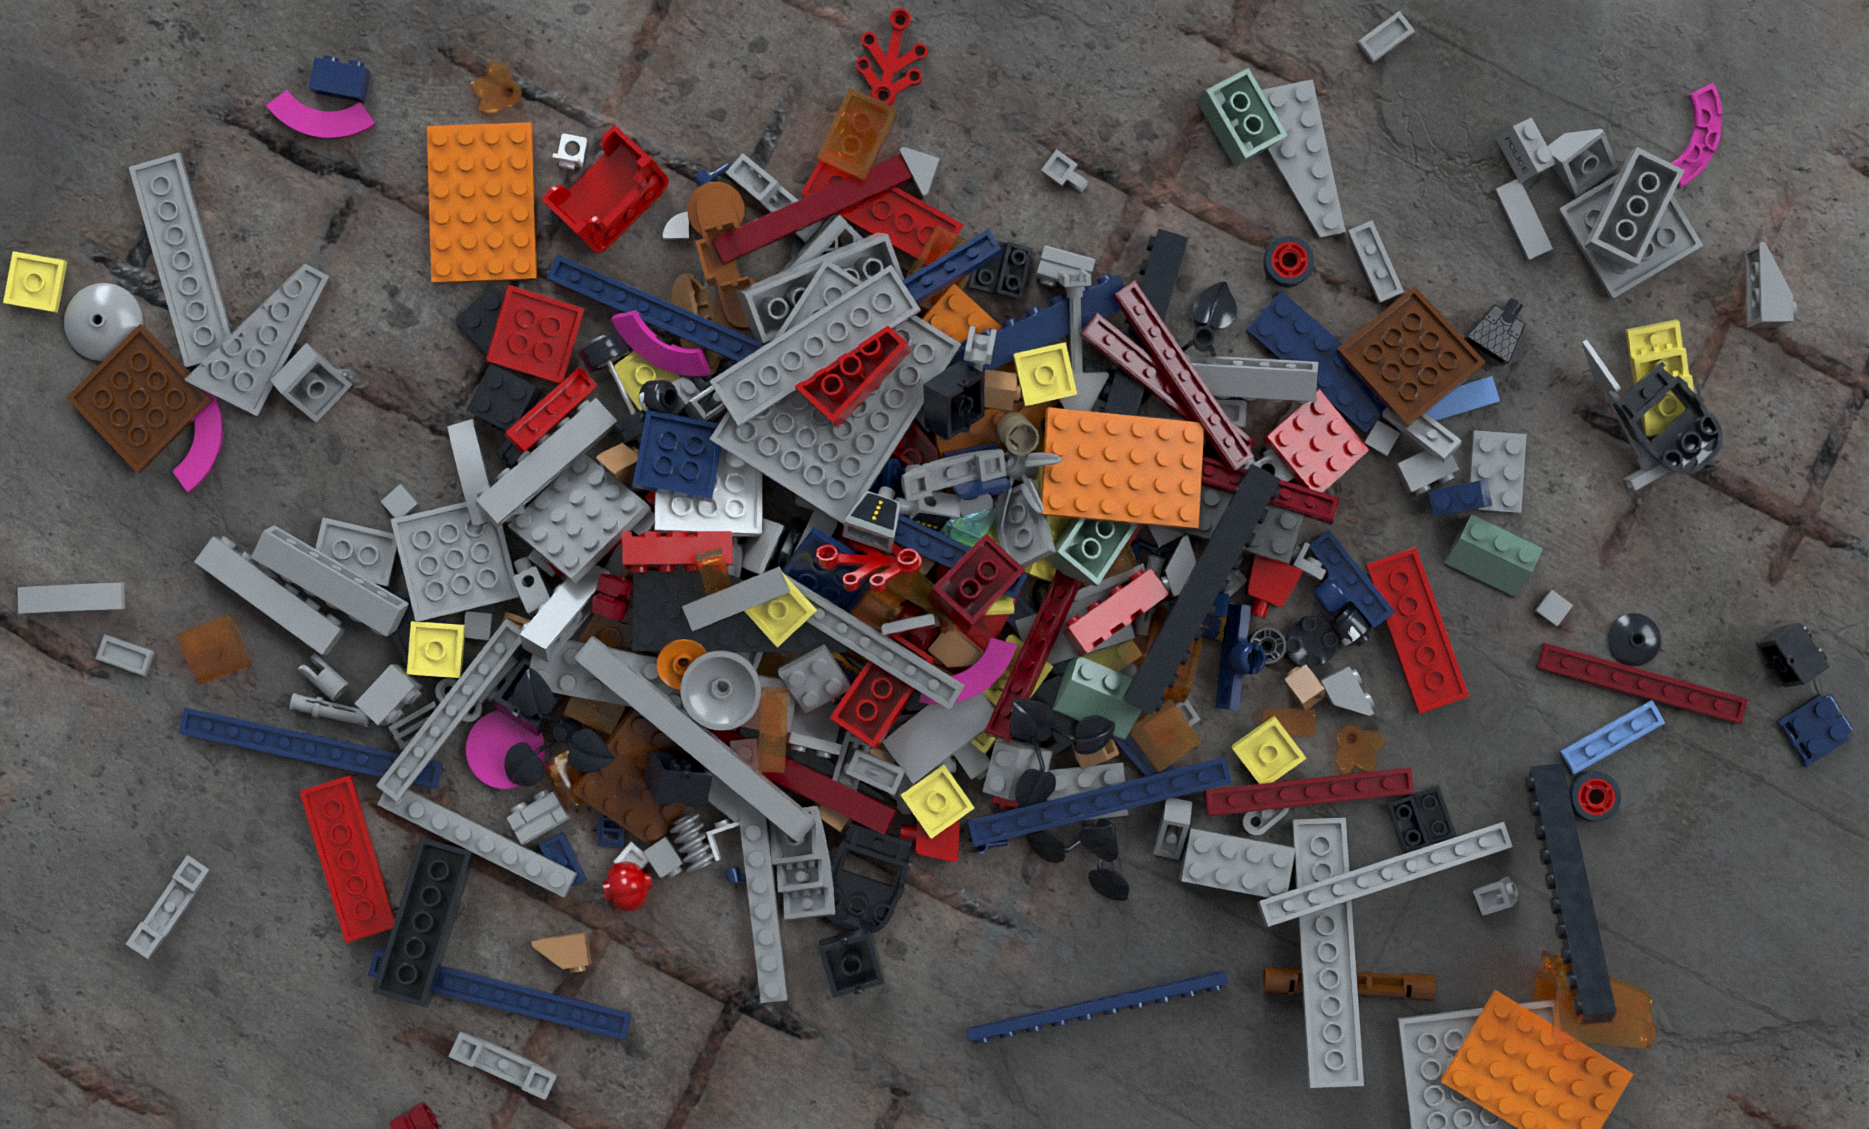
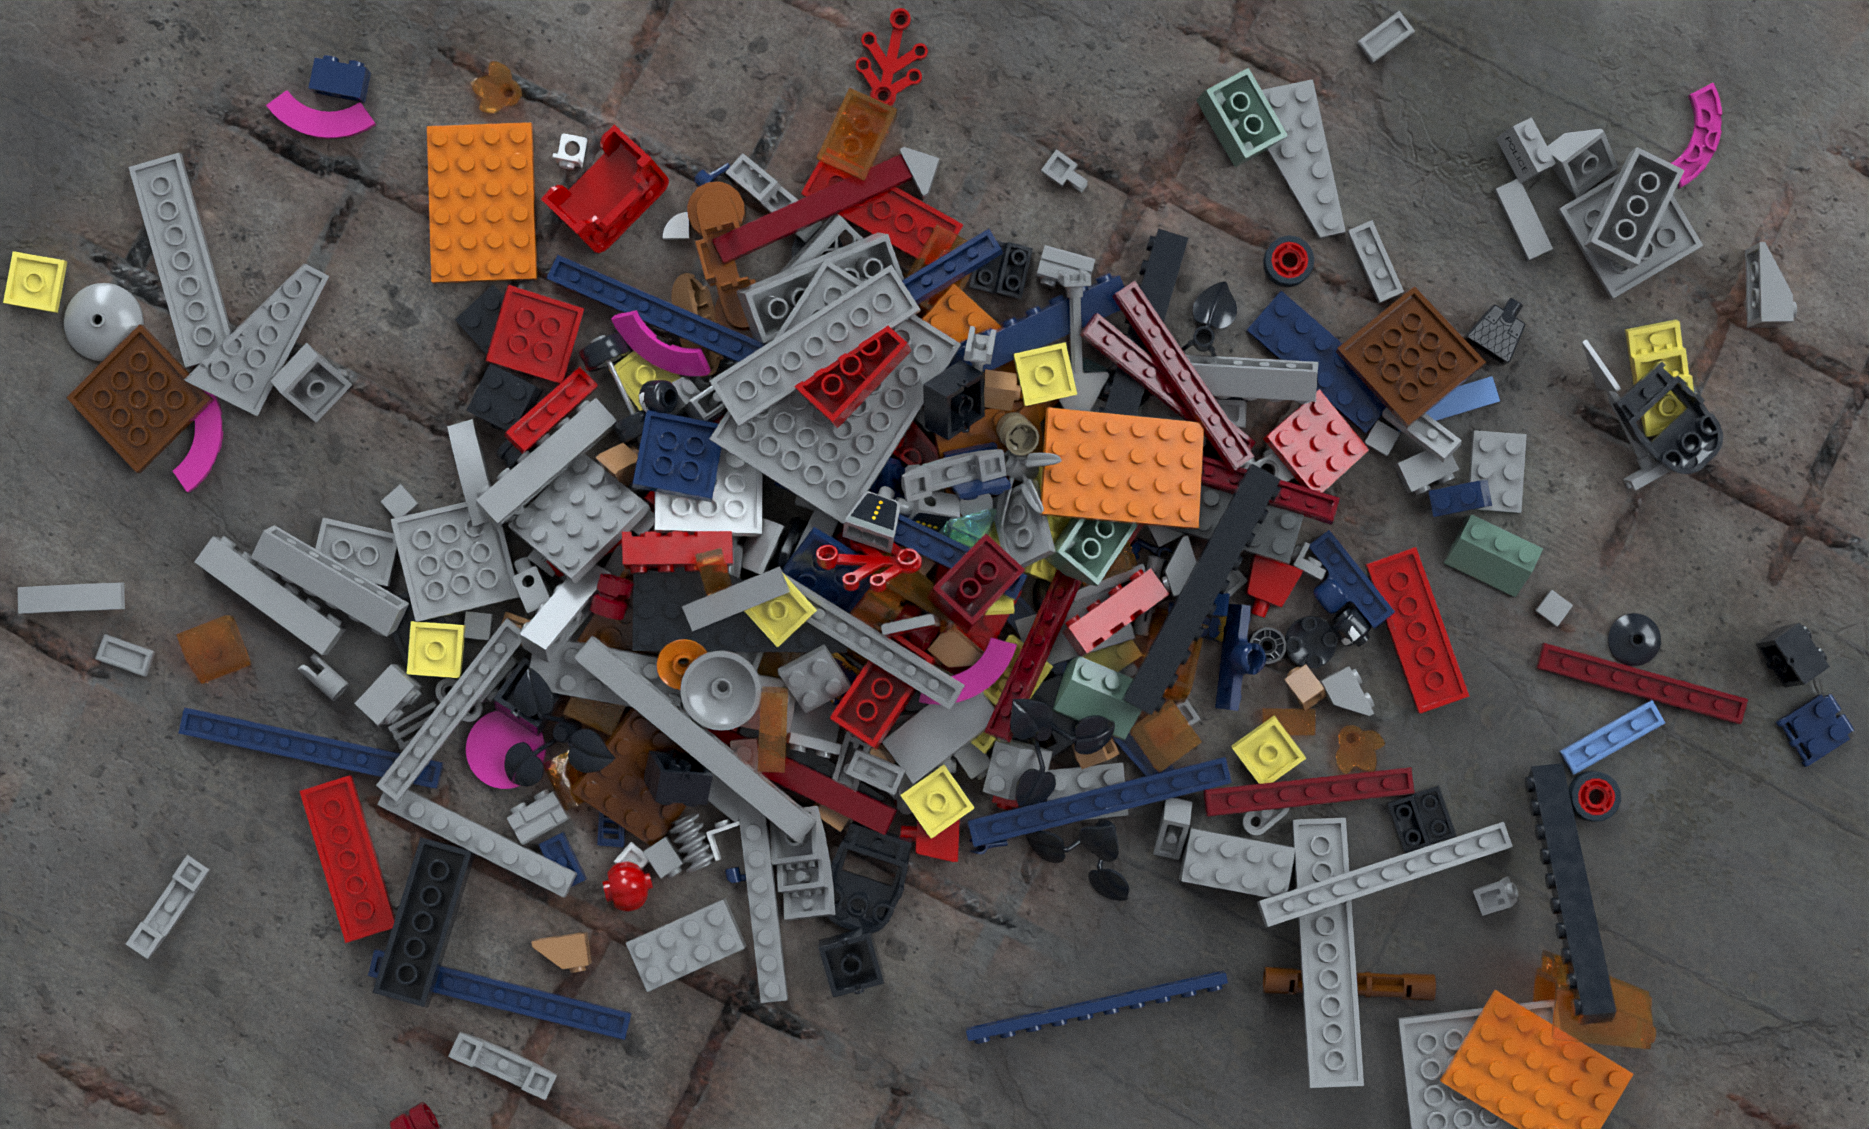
light grey pin [290,693,371,727] -> none
none -> light grey brick [626,898,747,992]

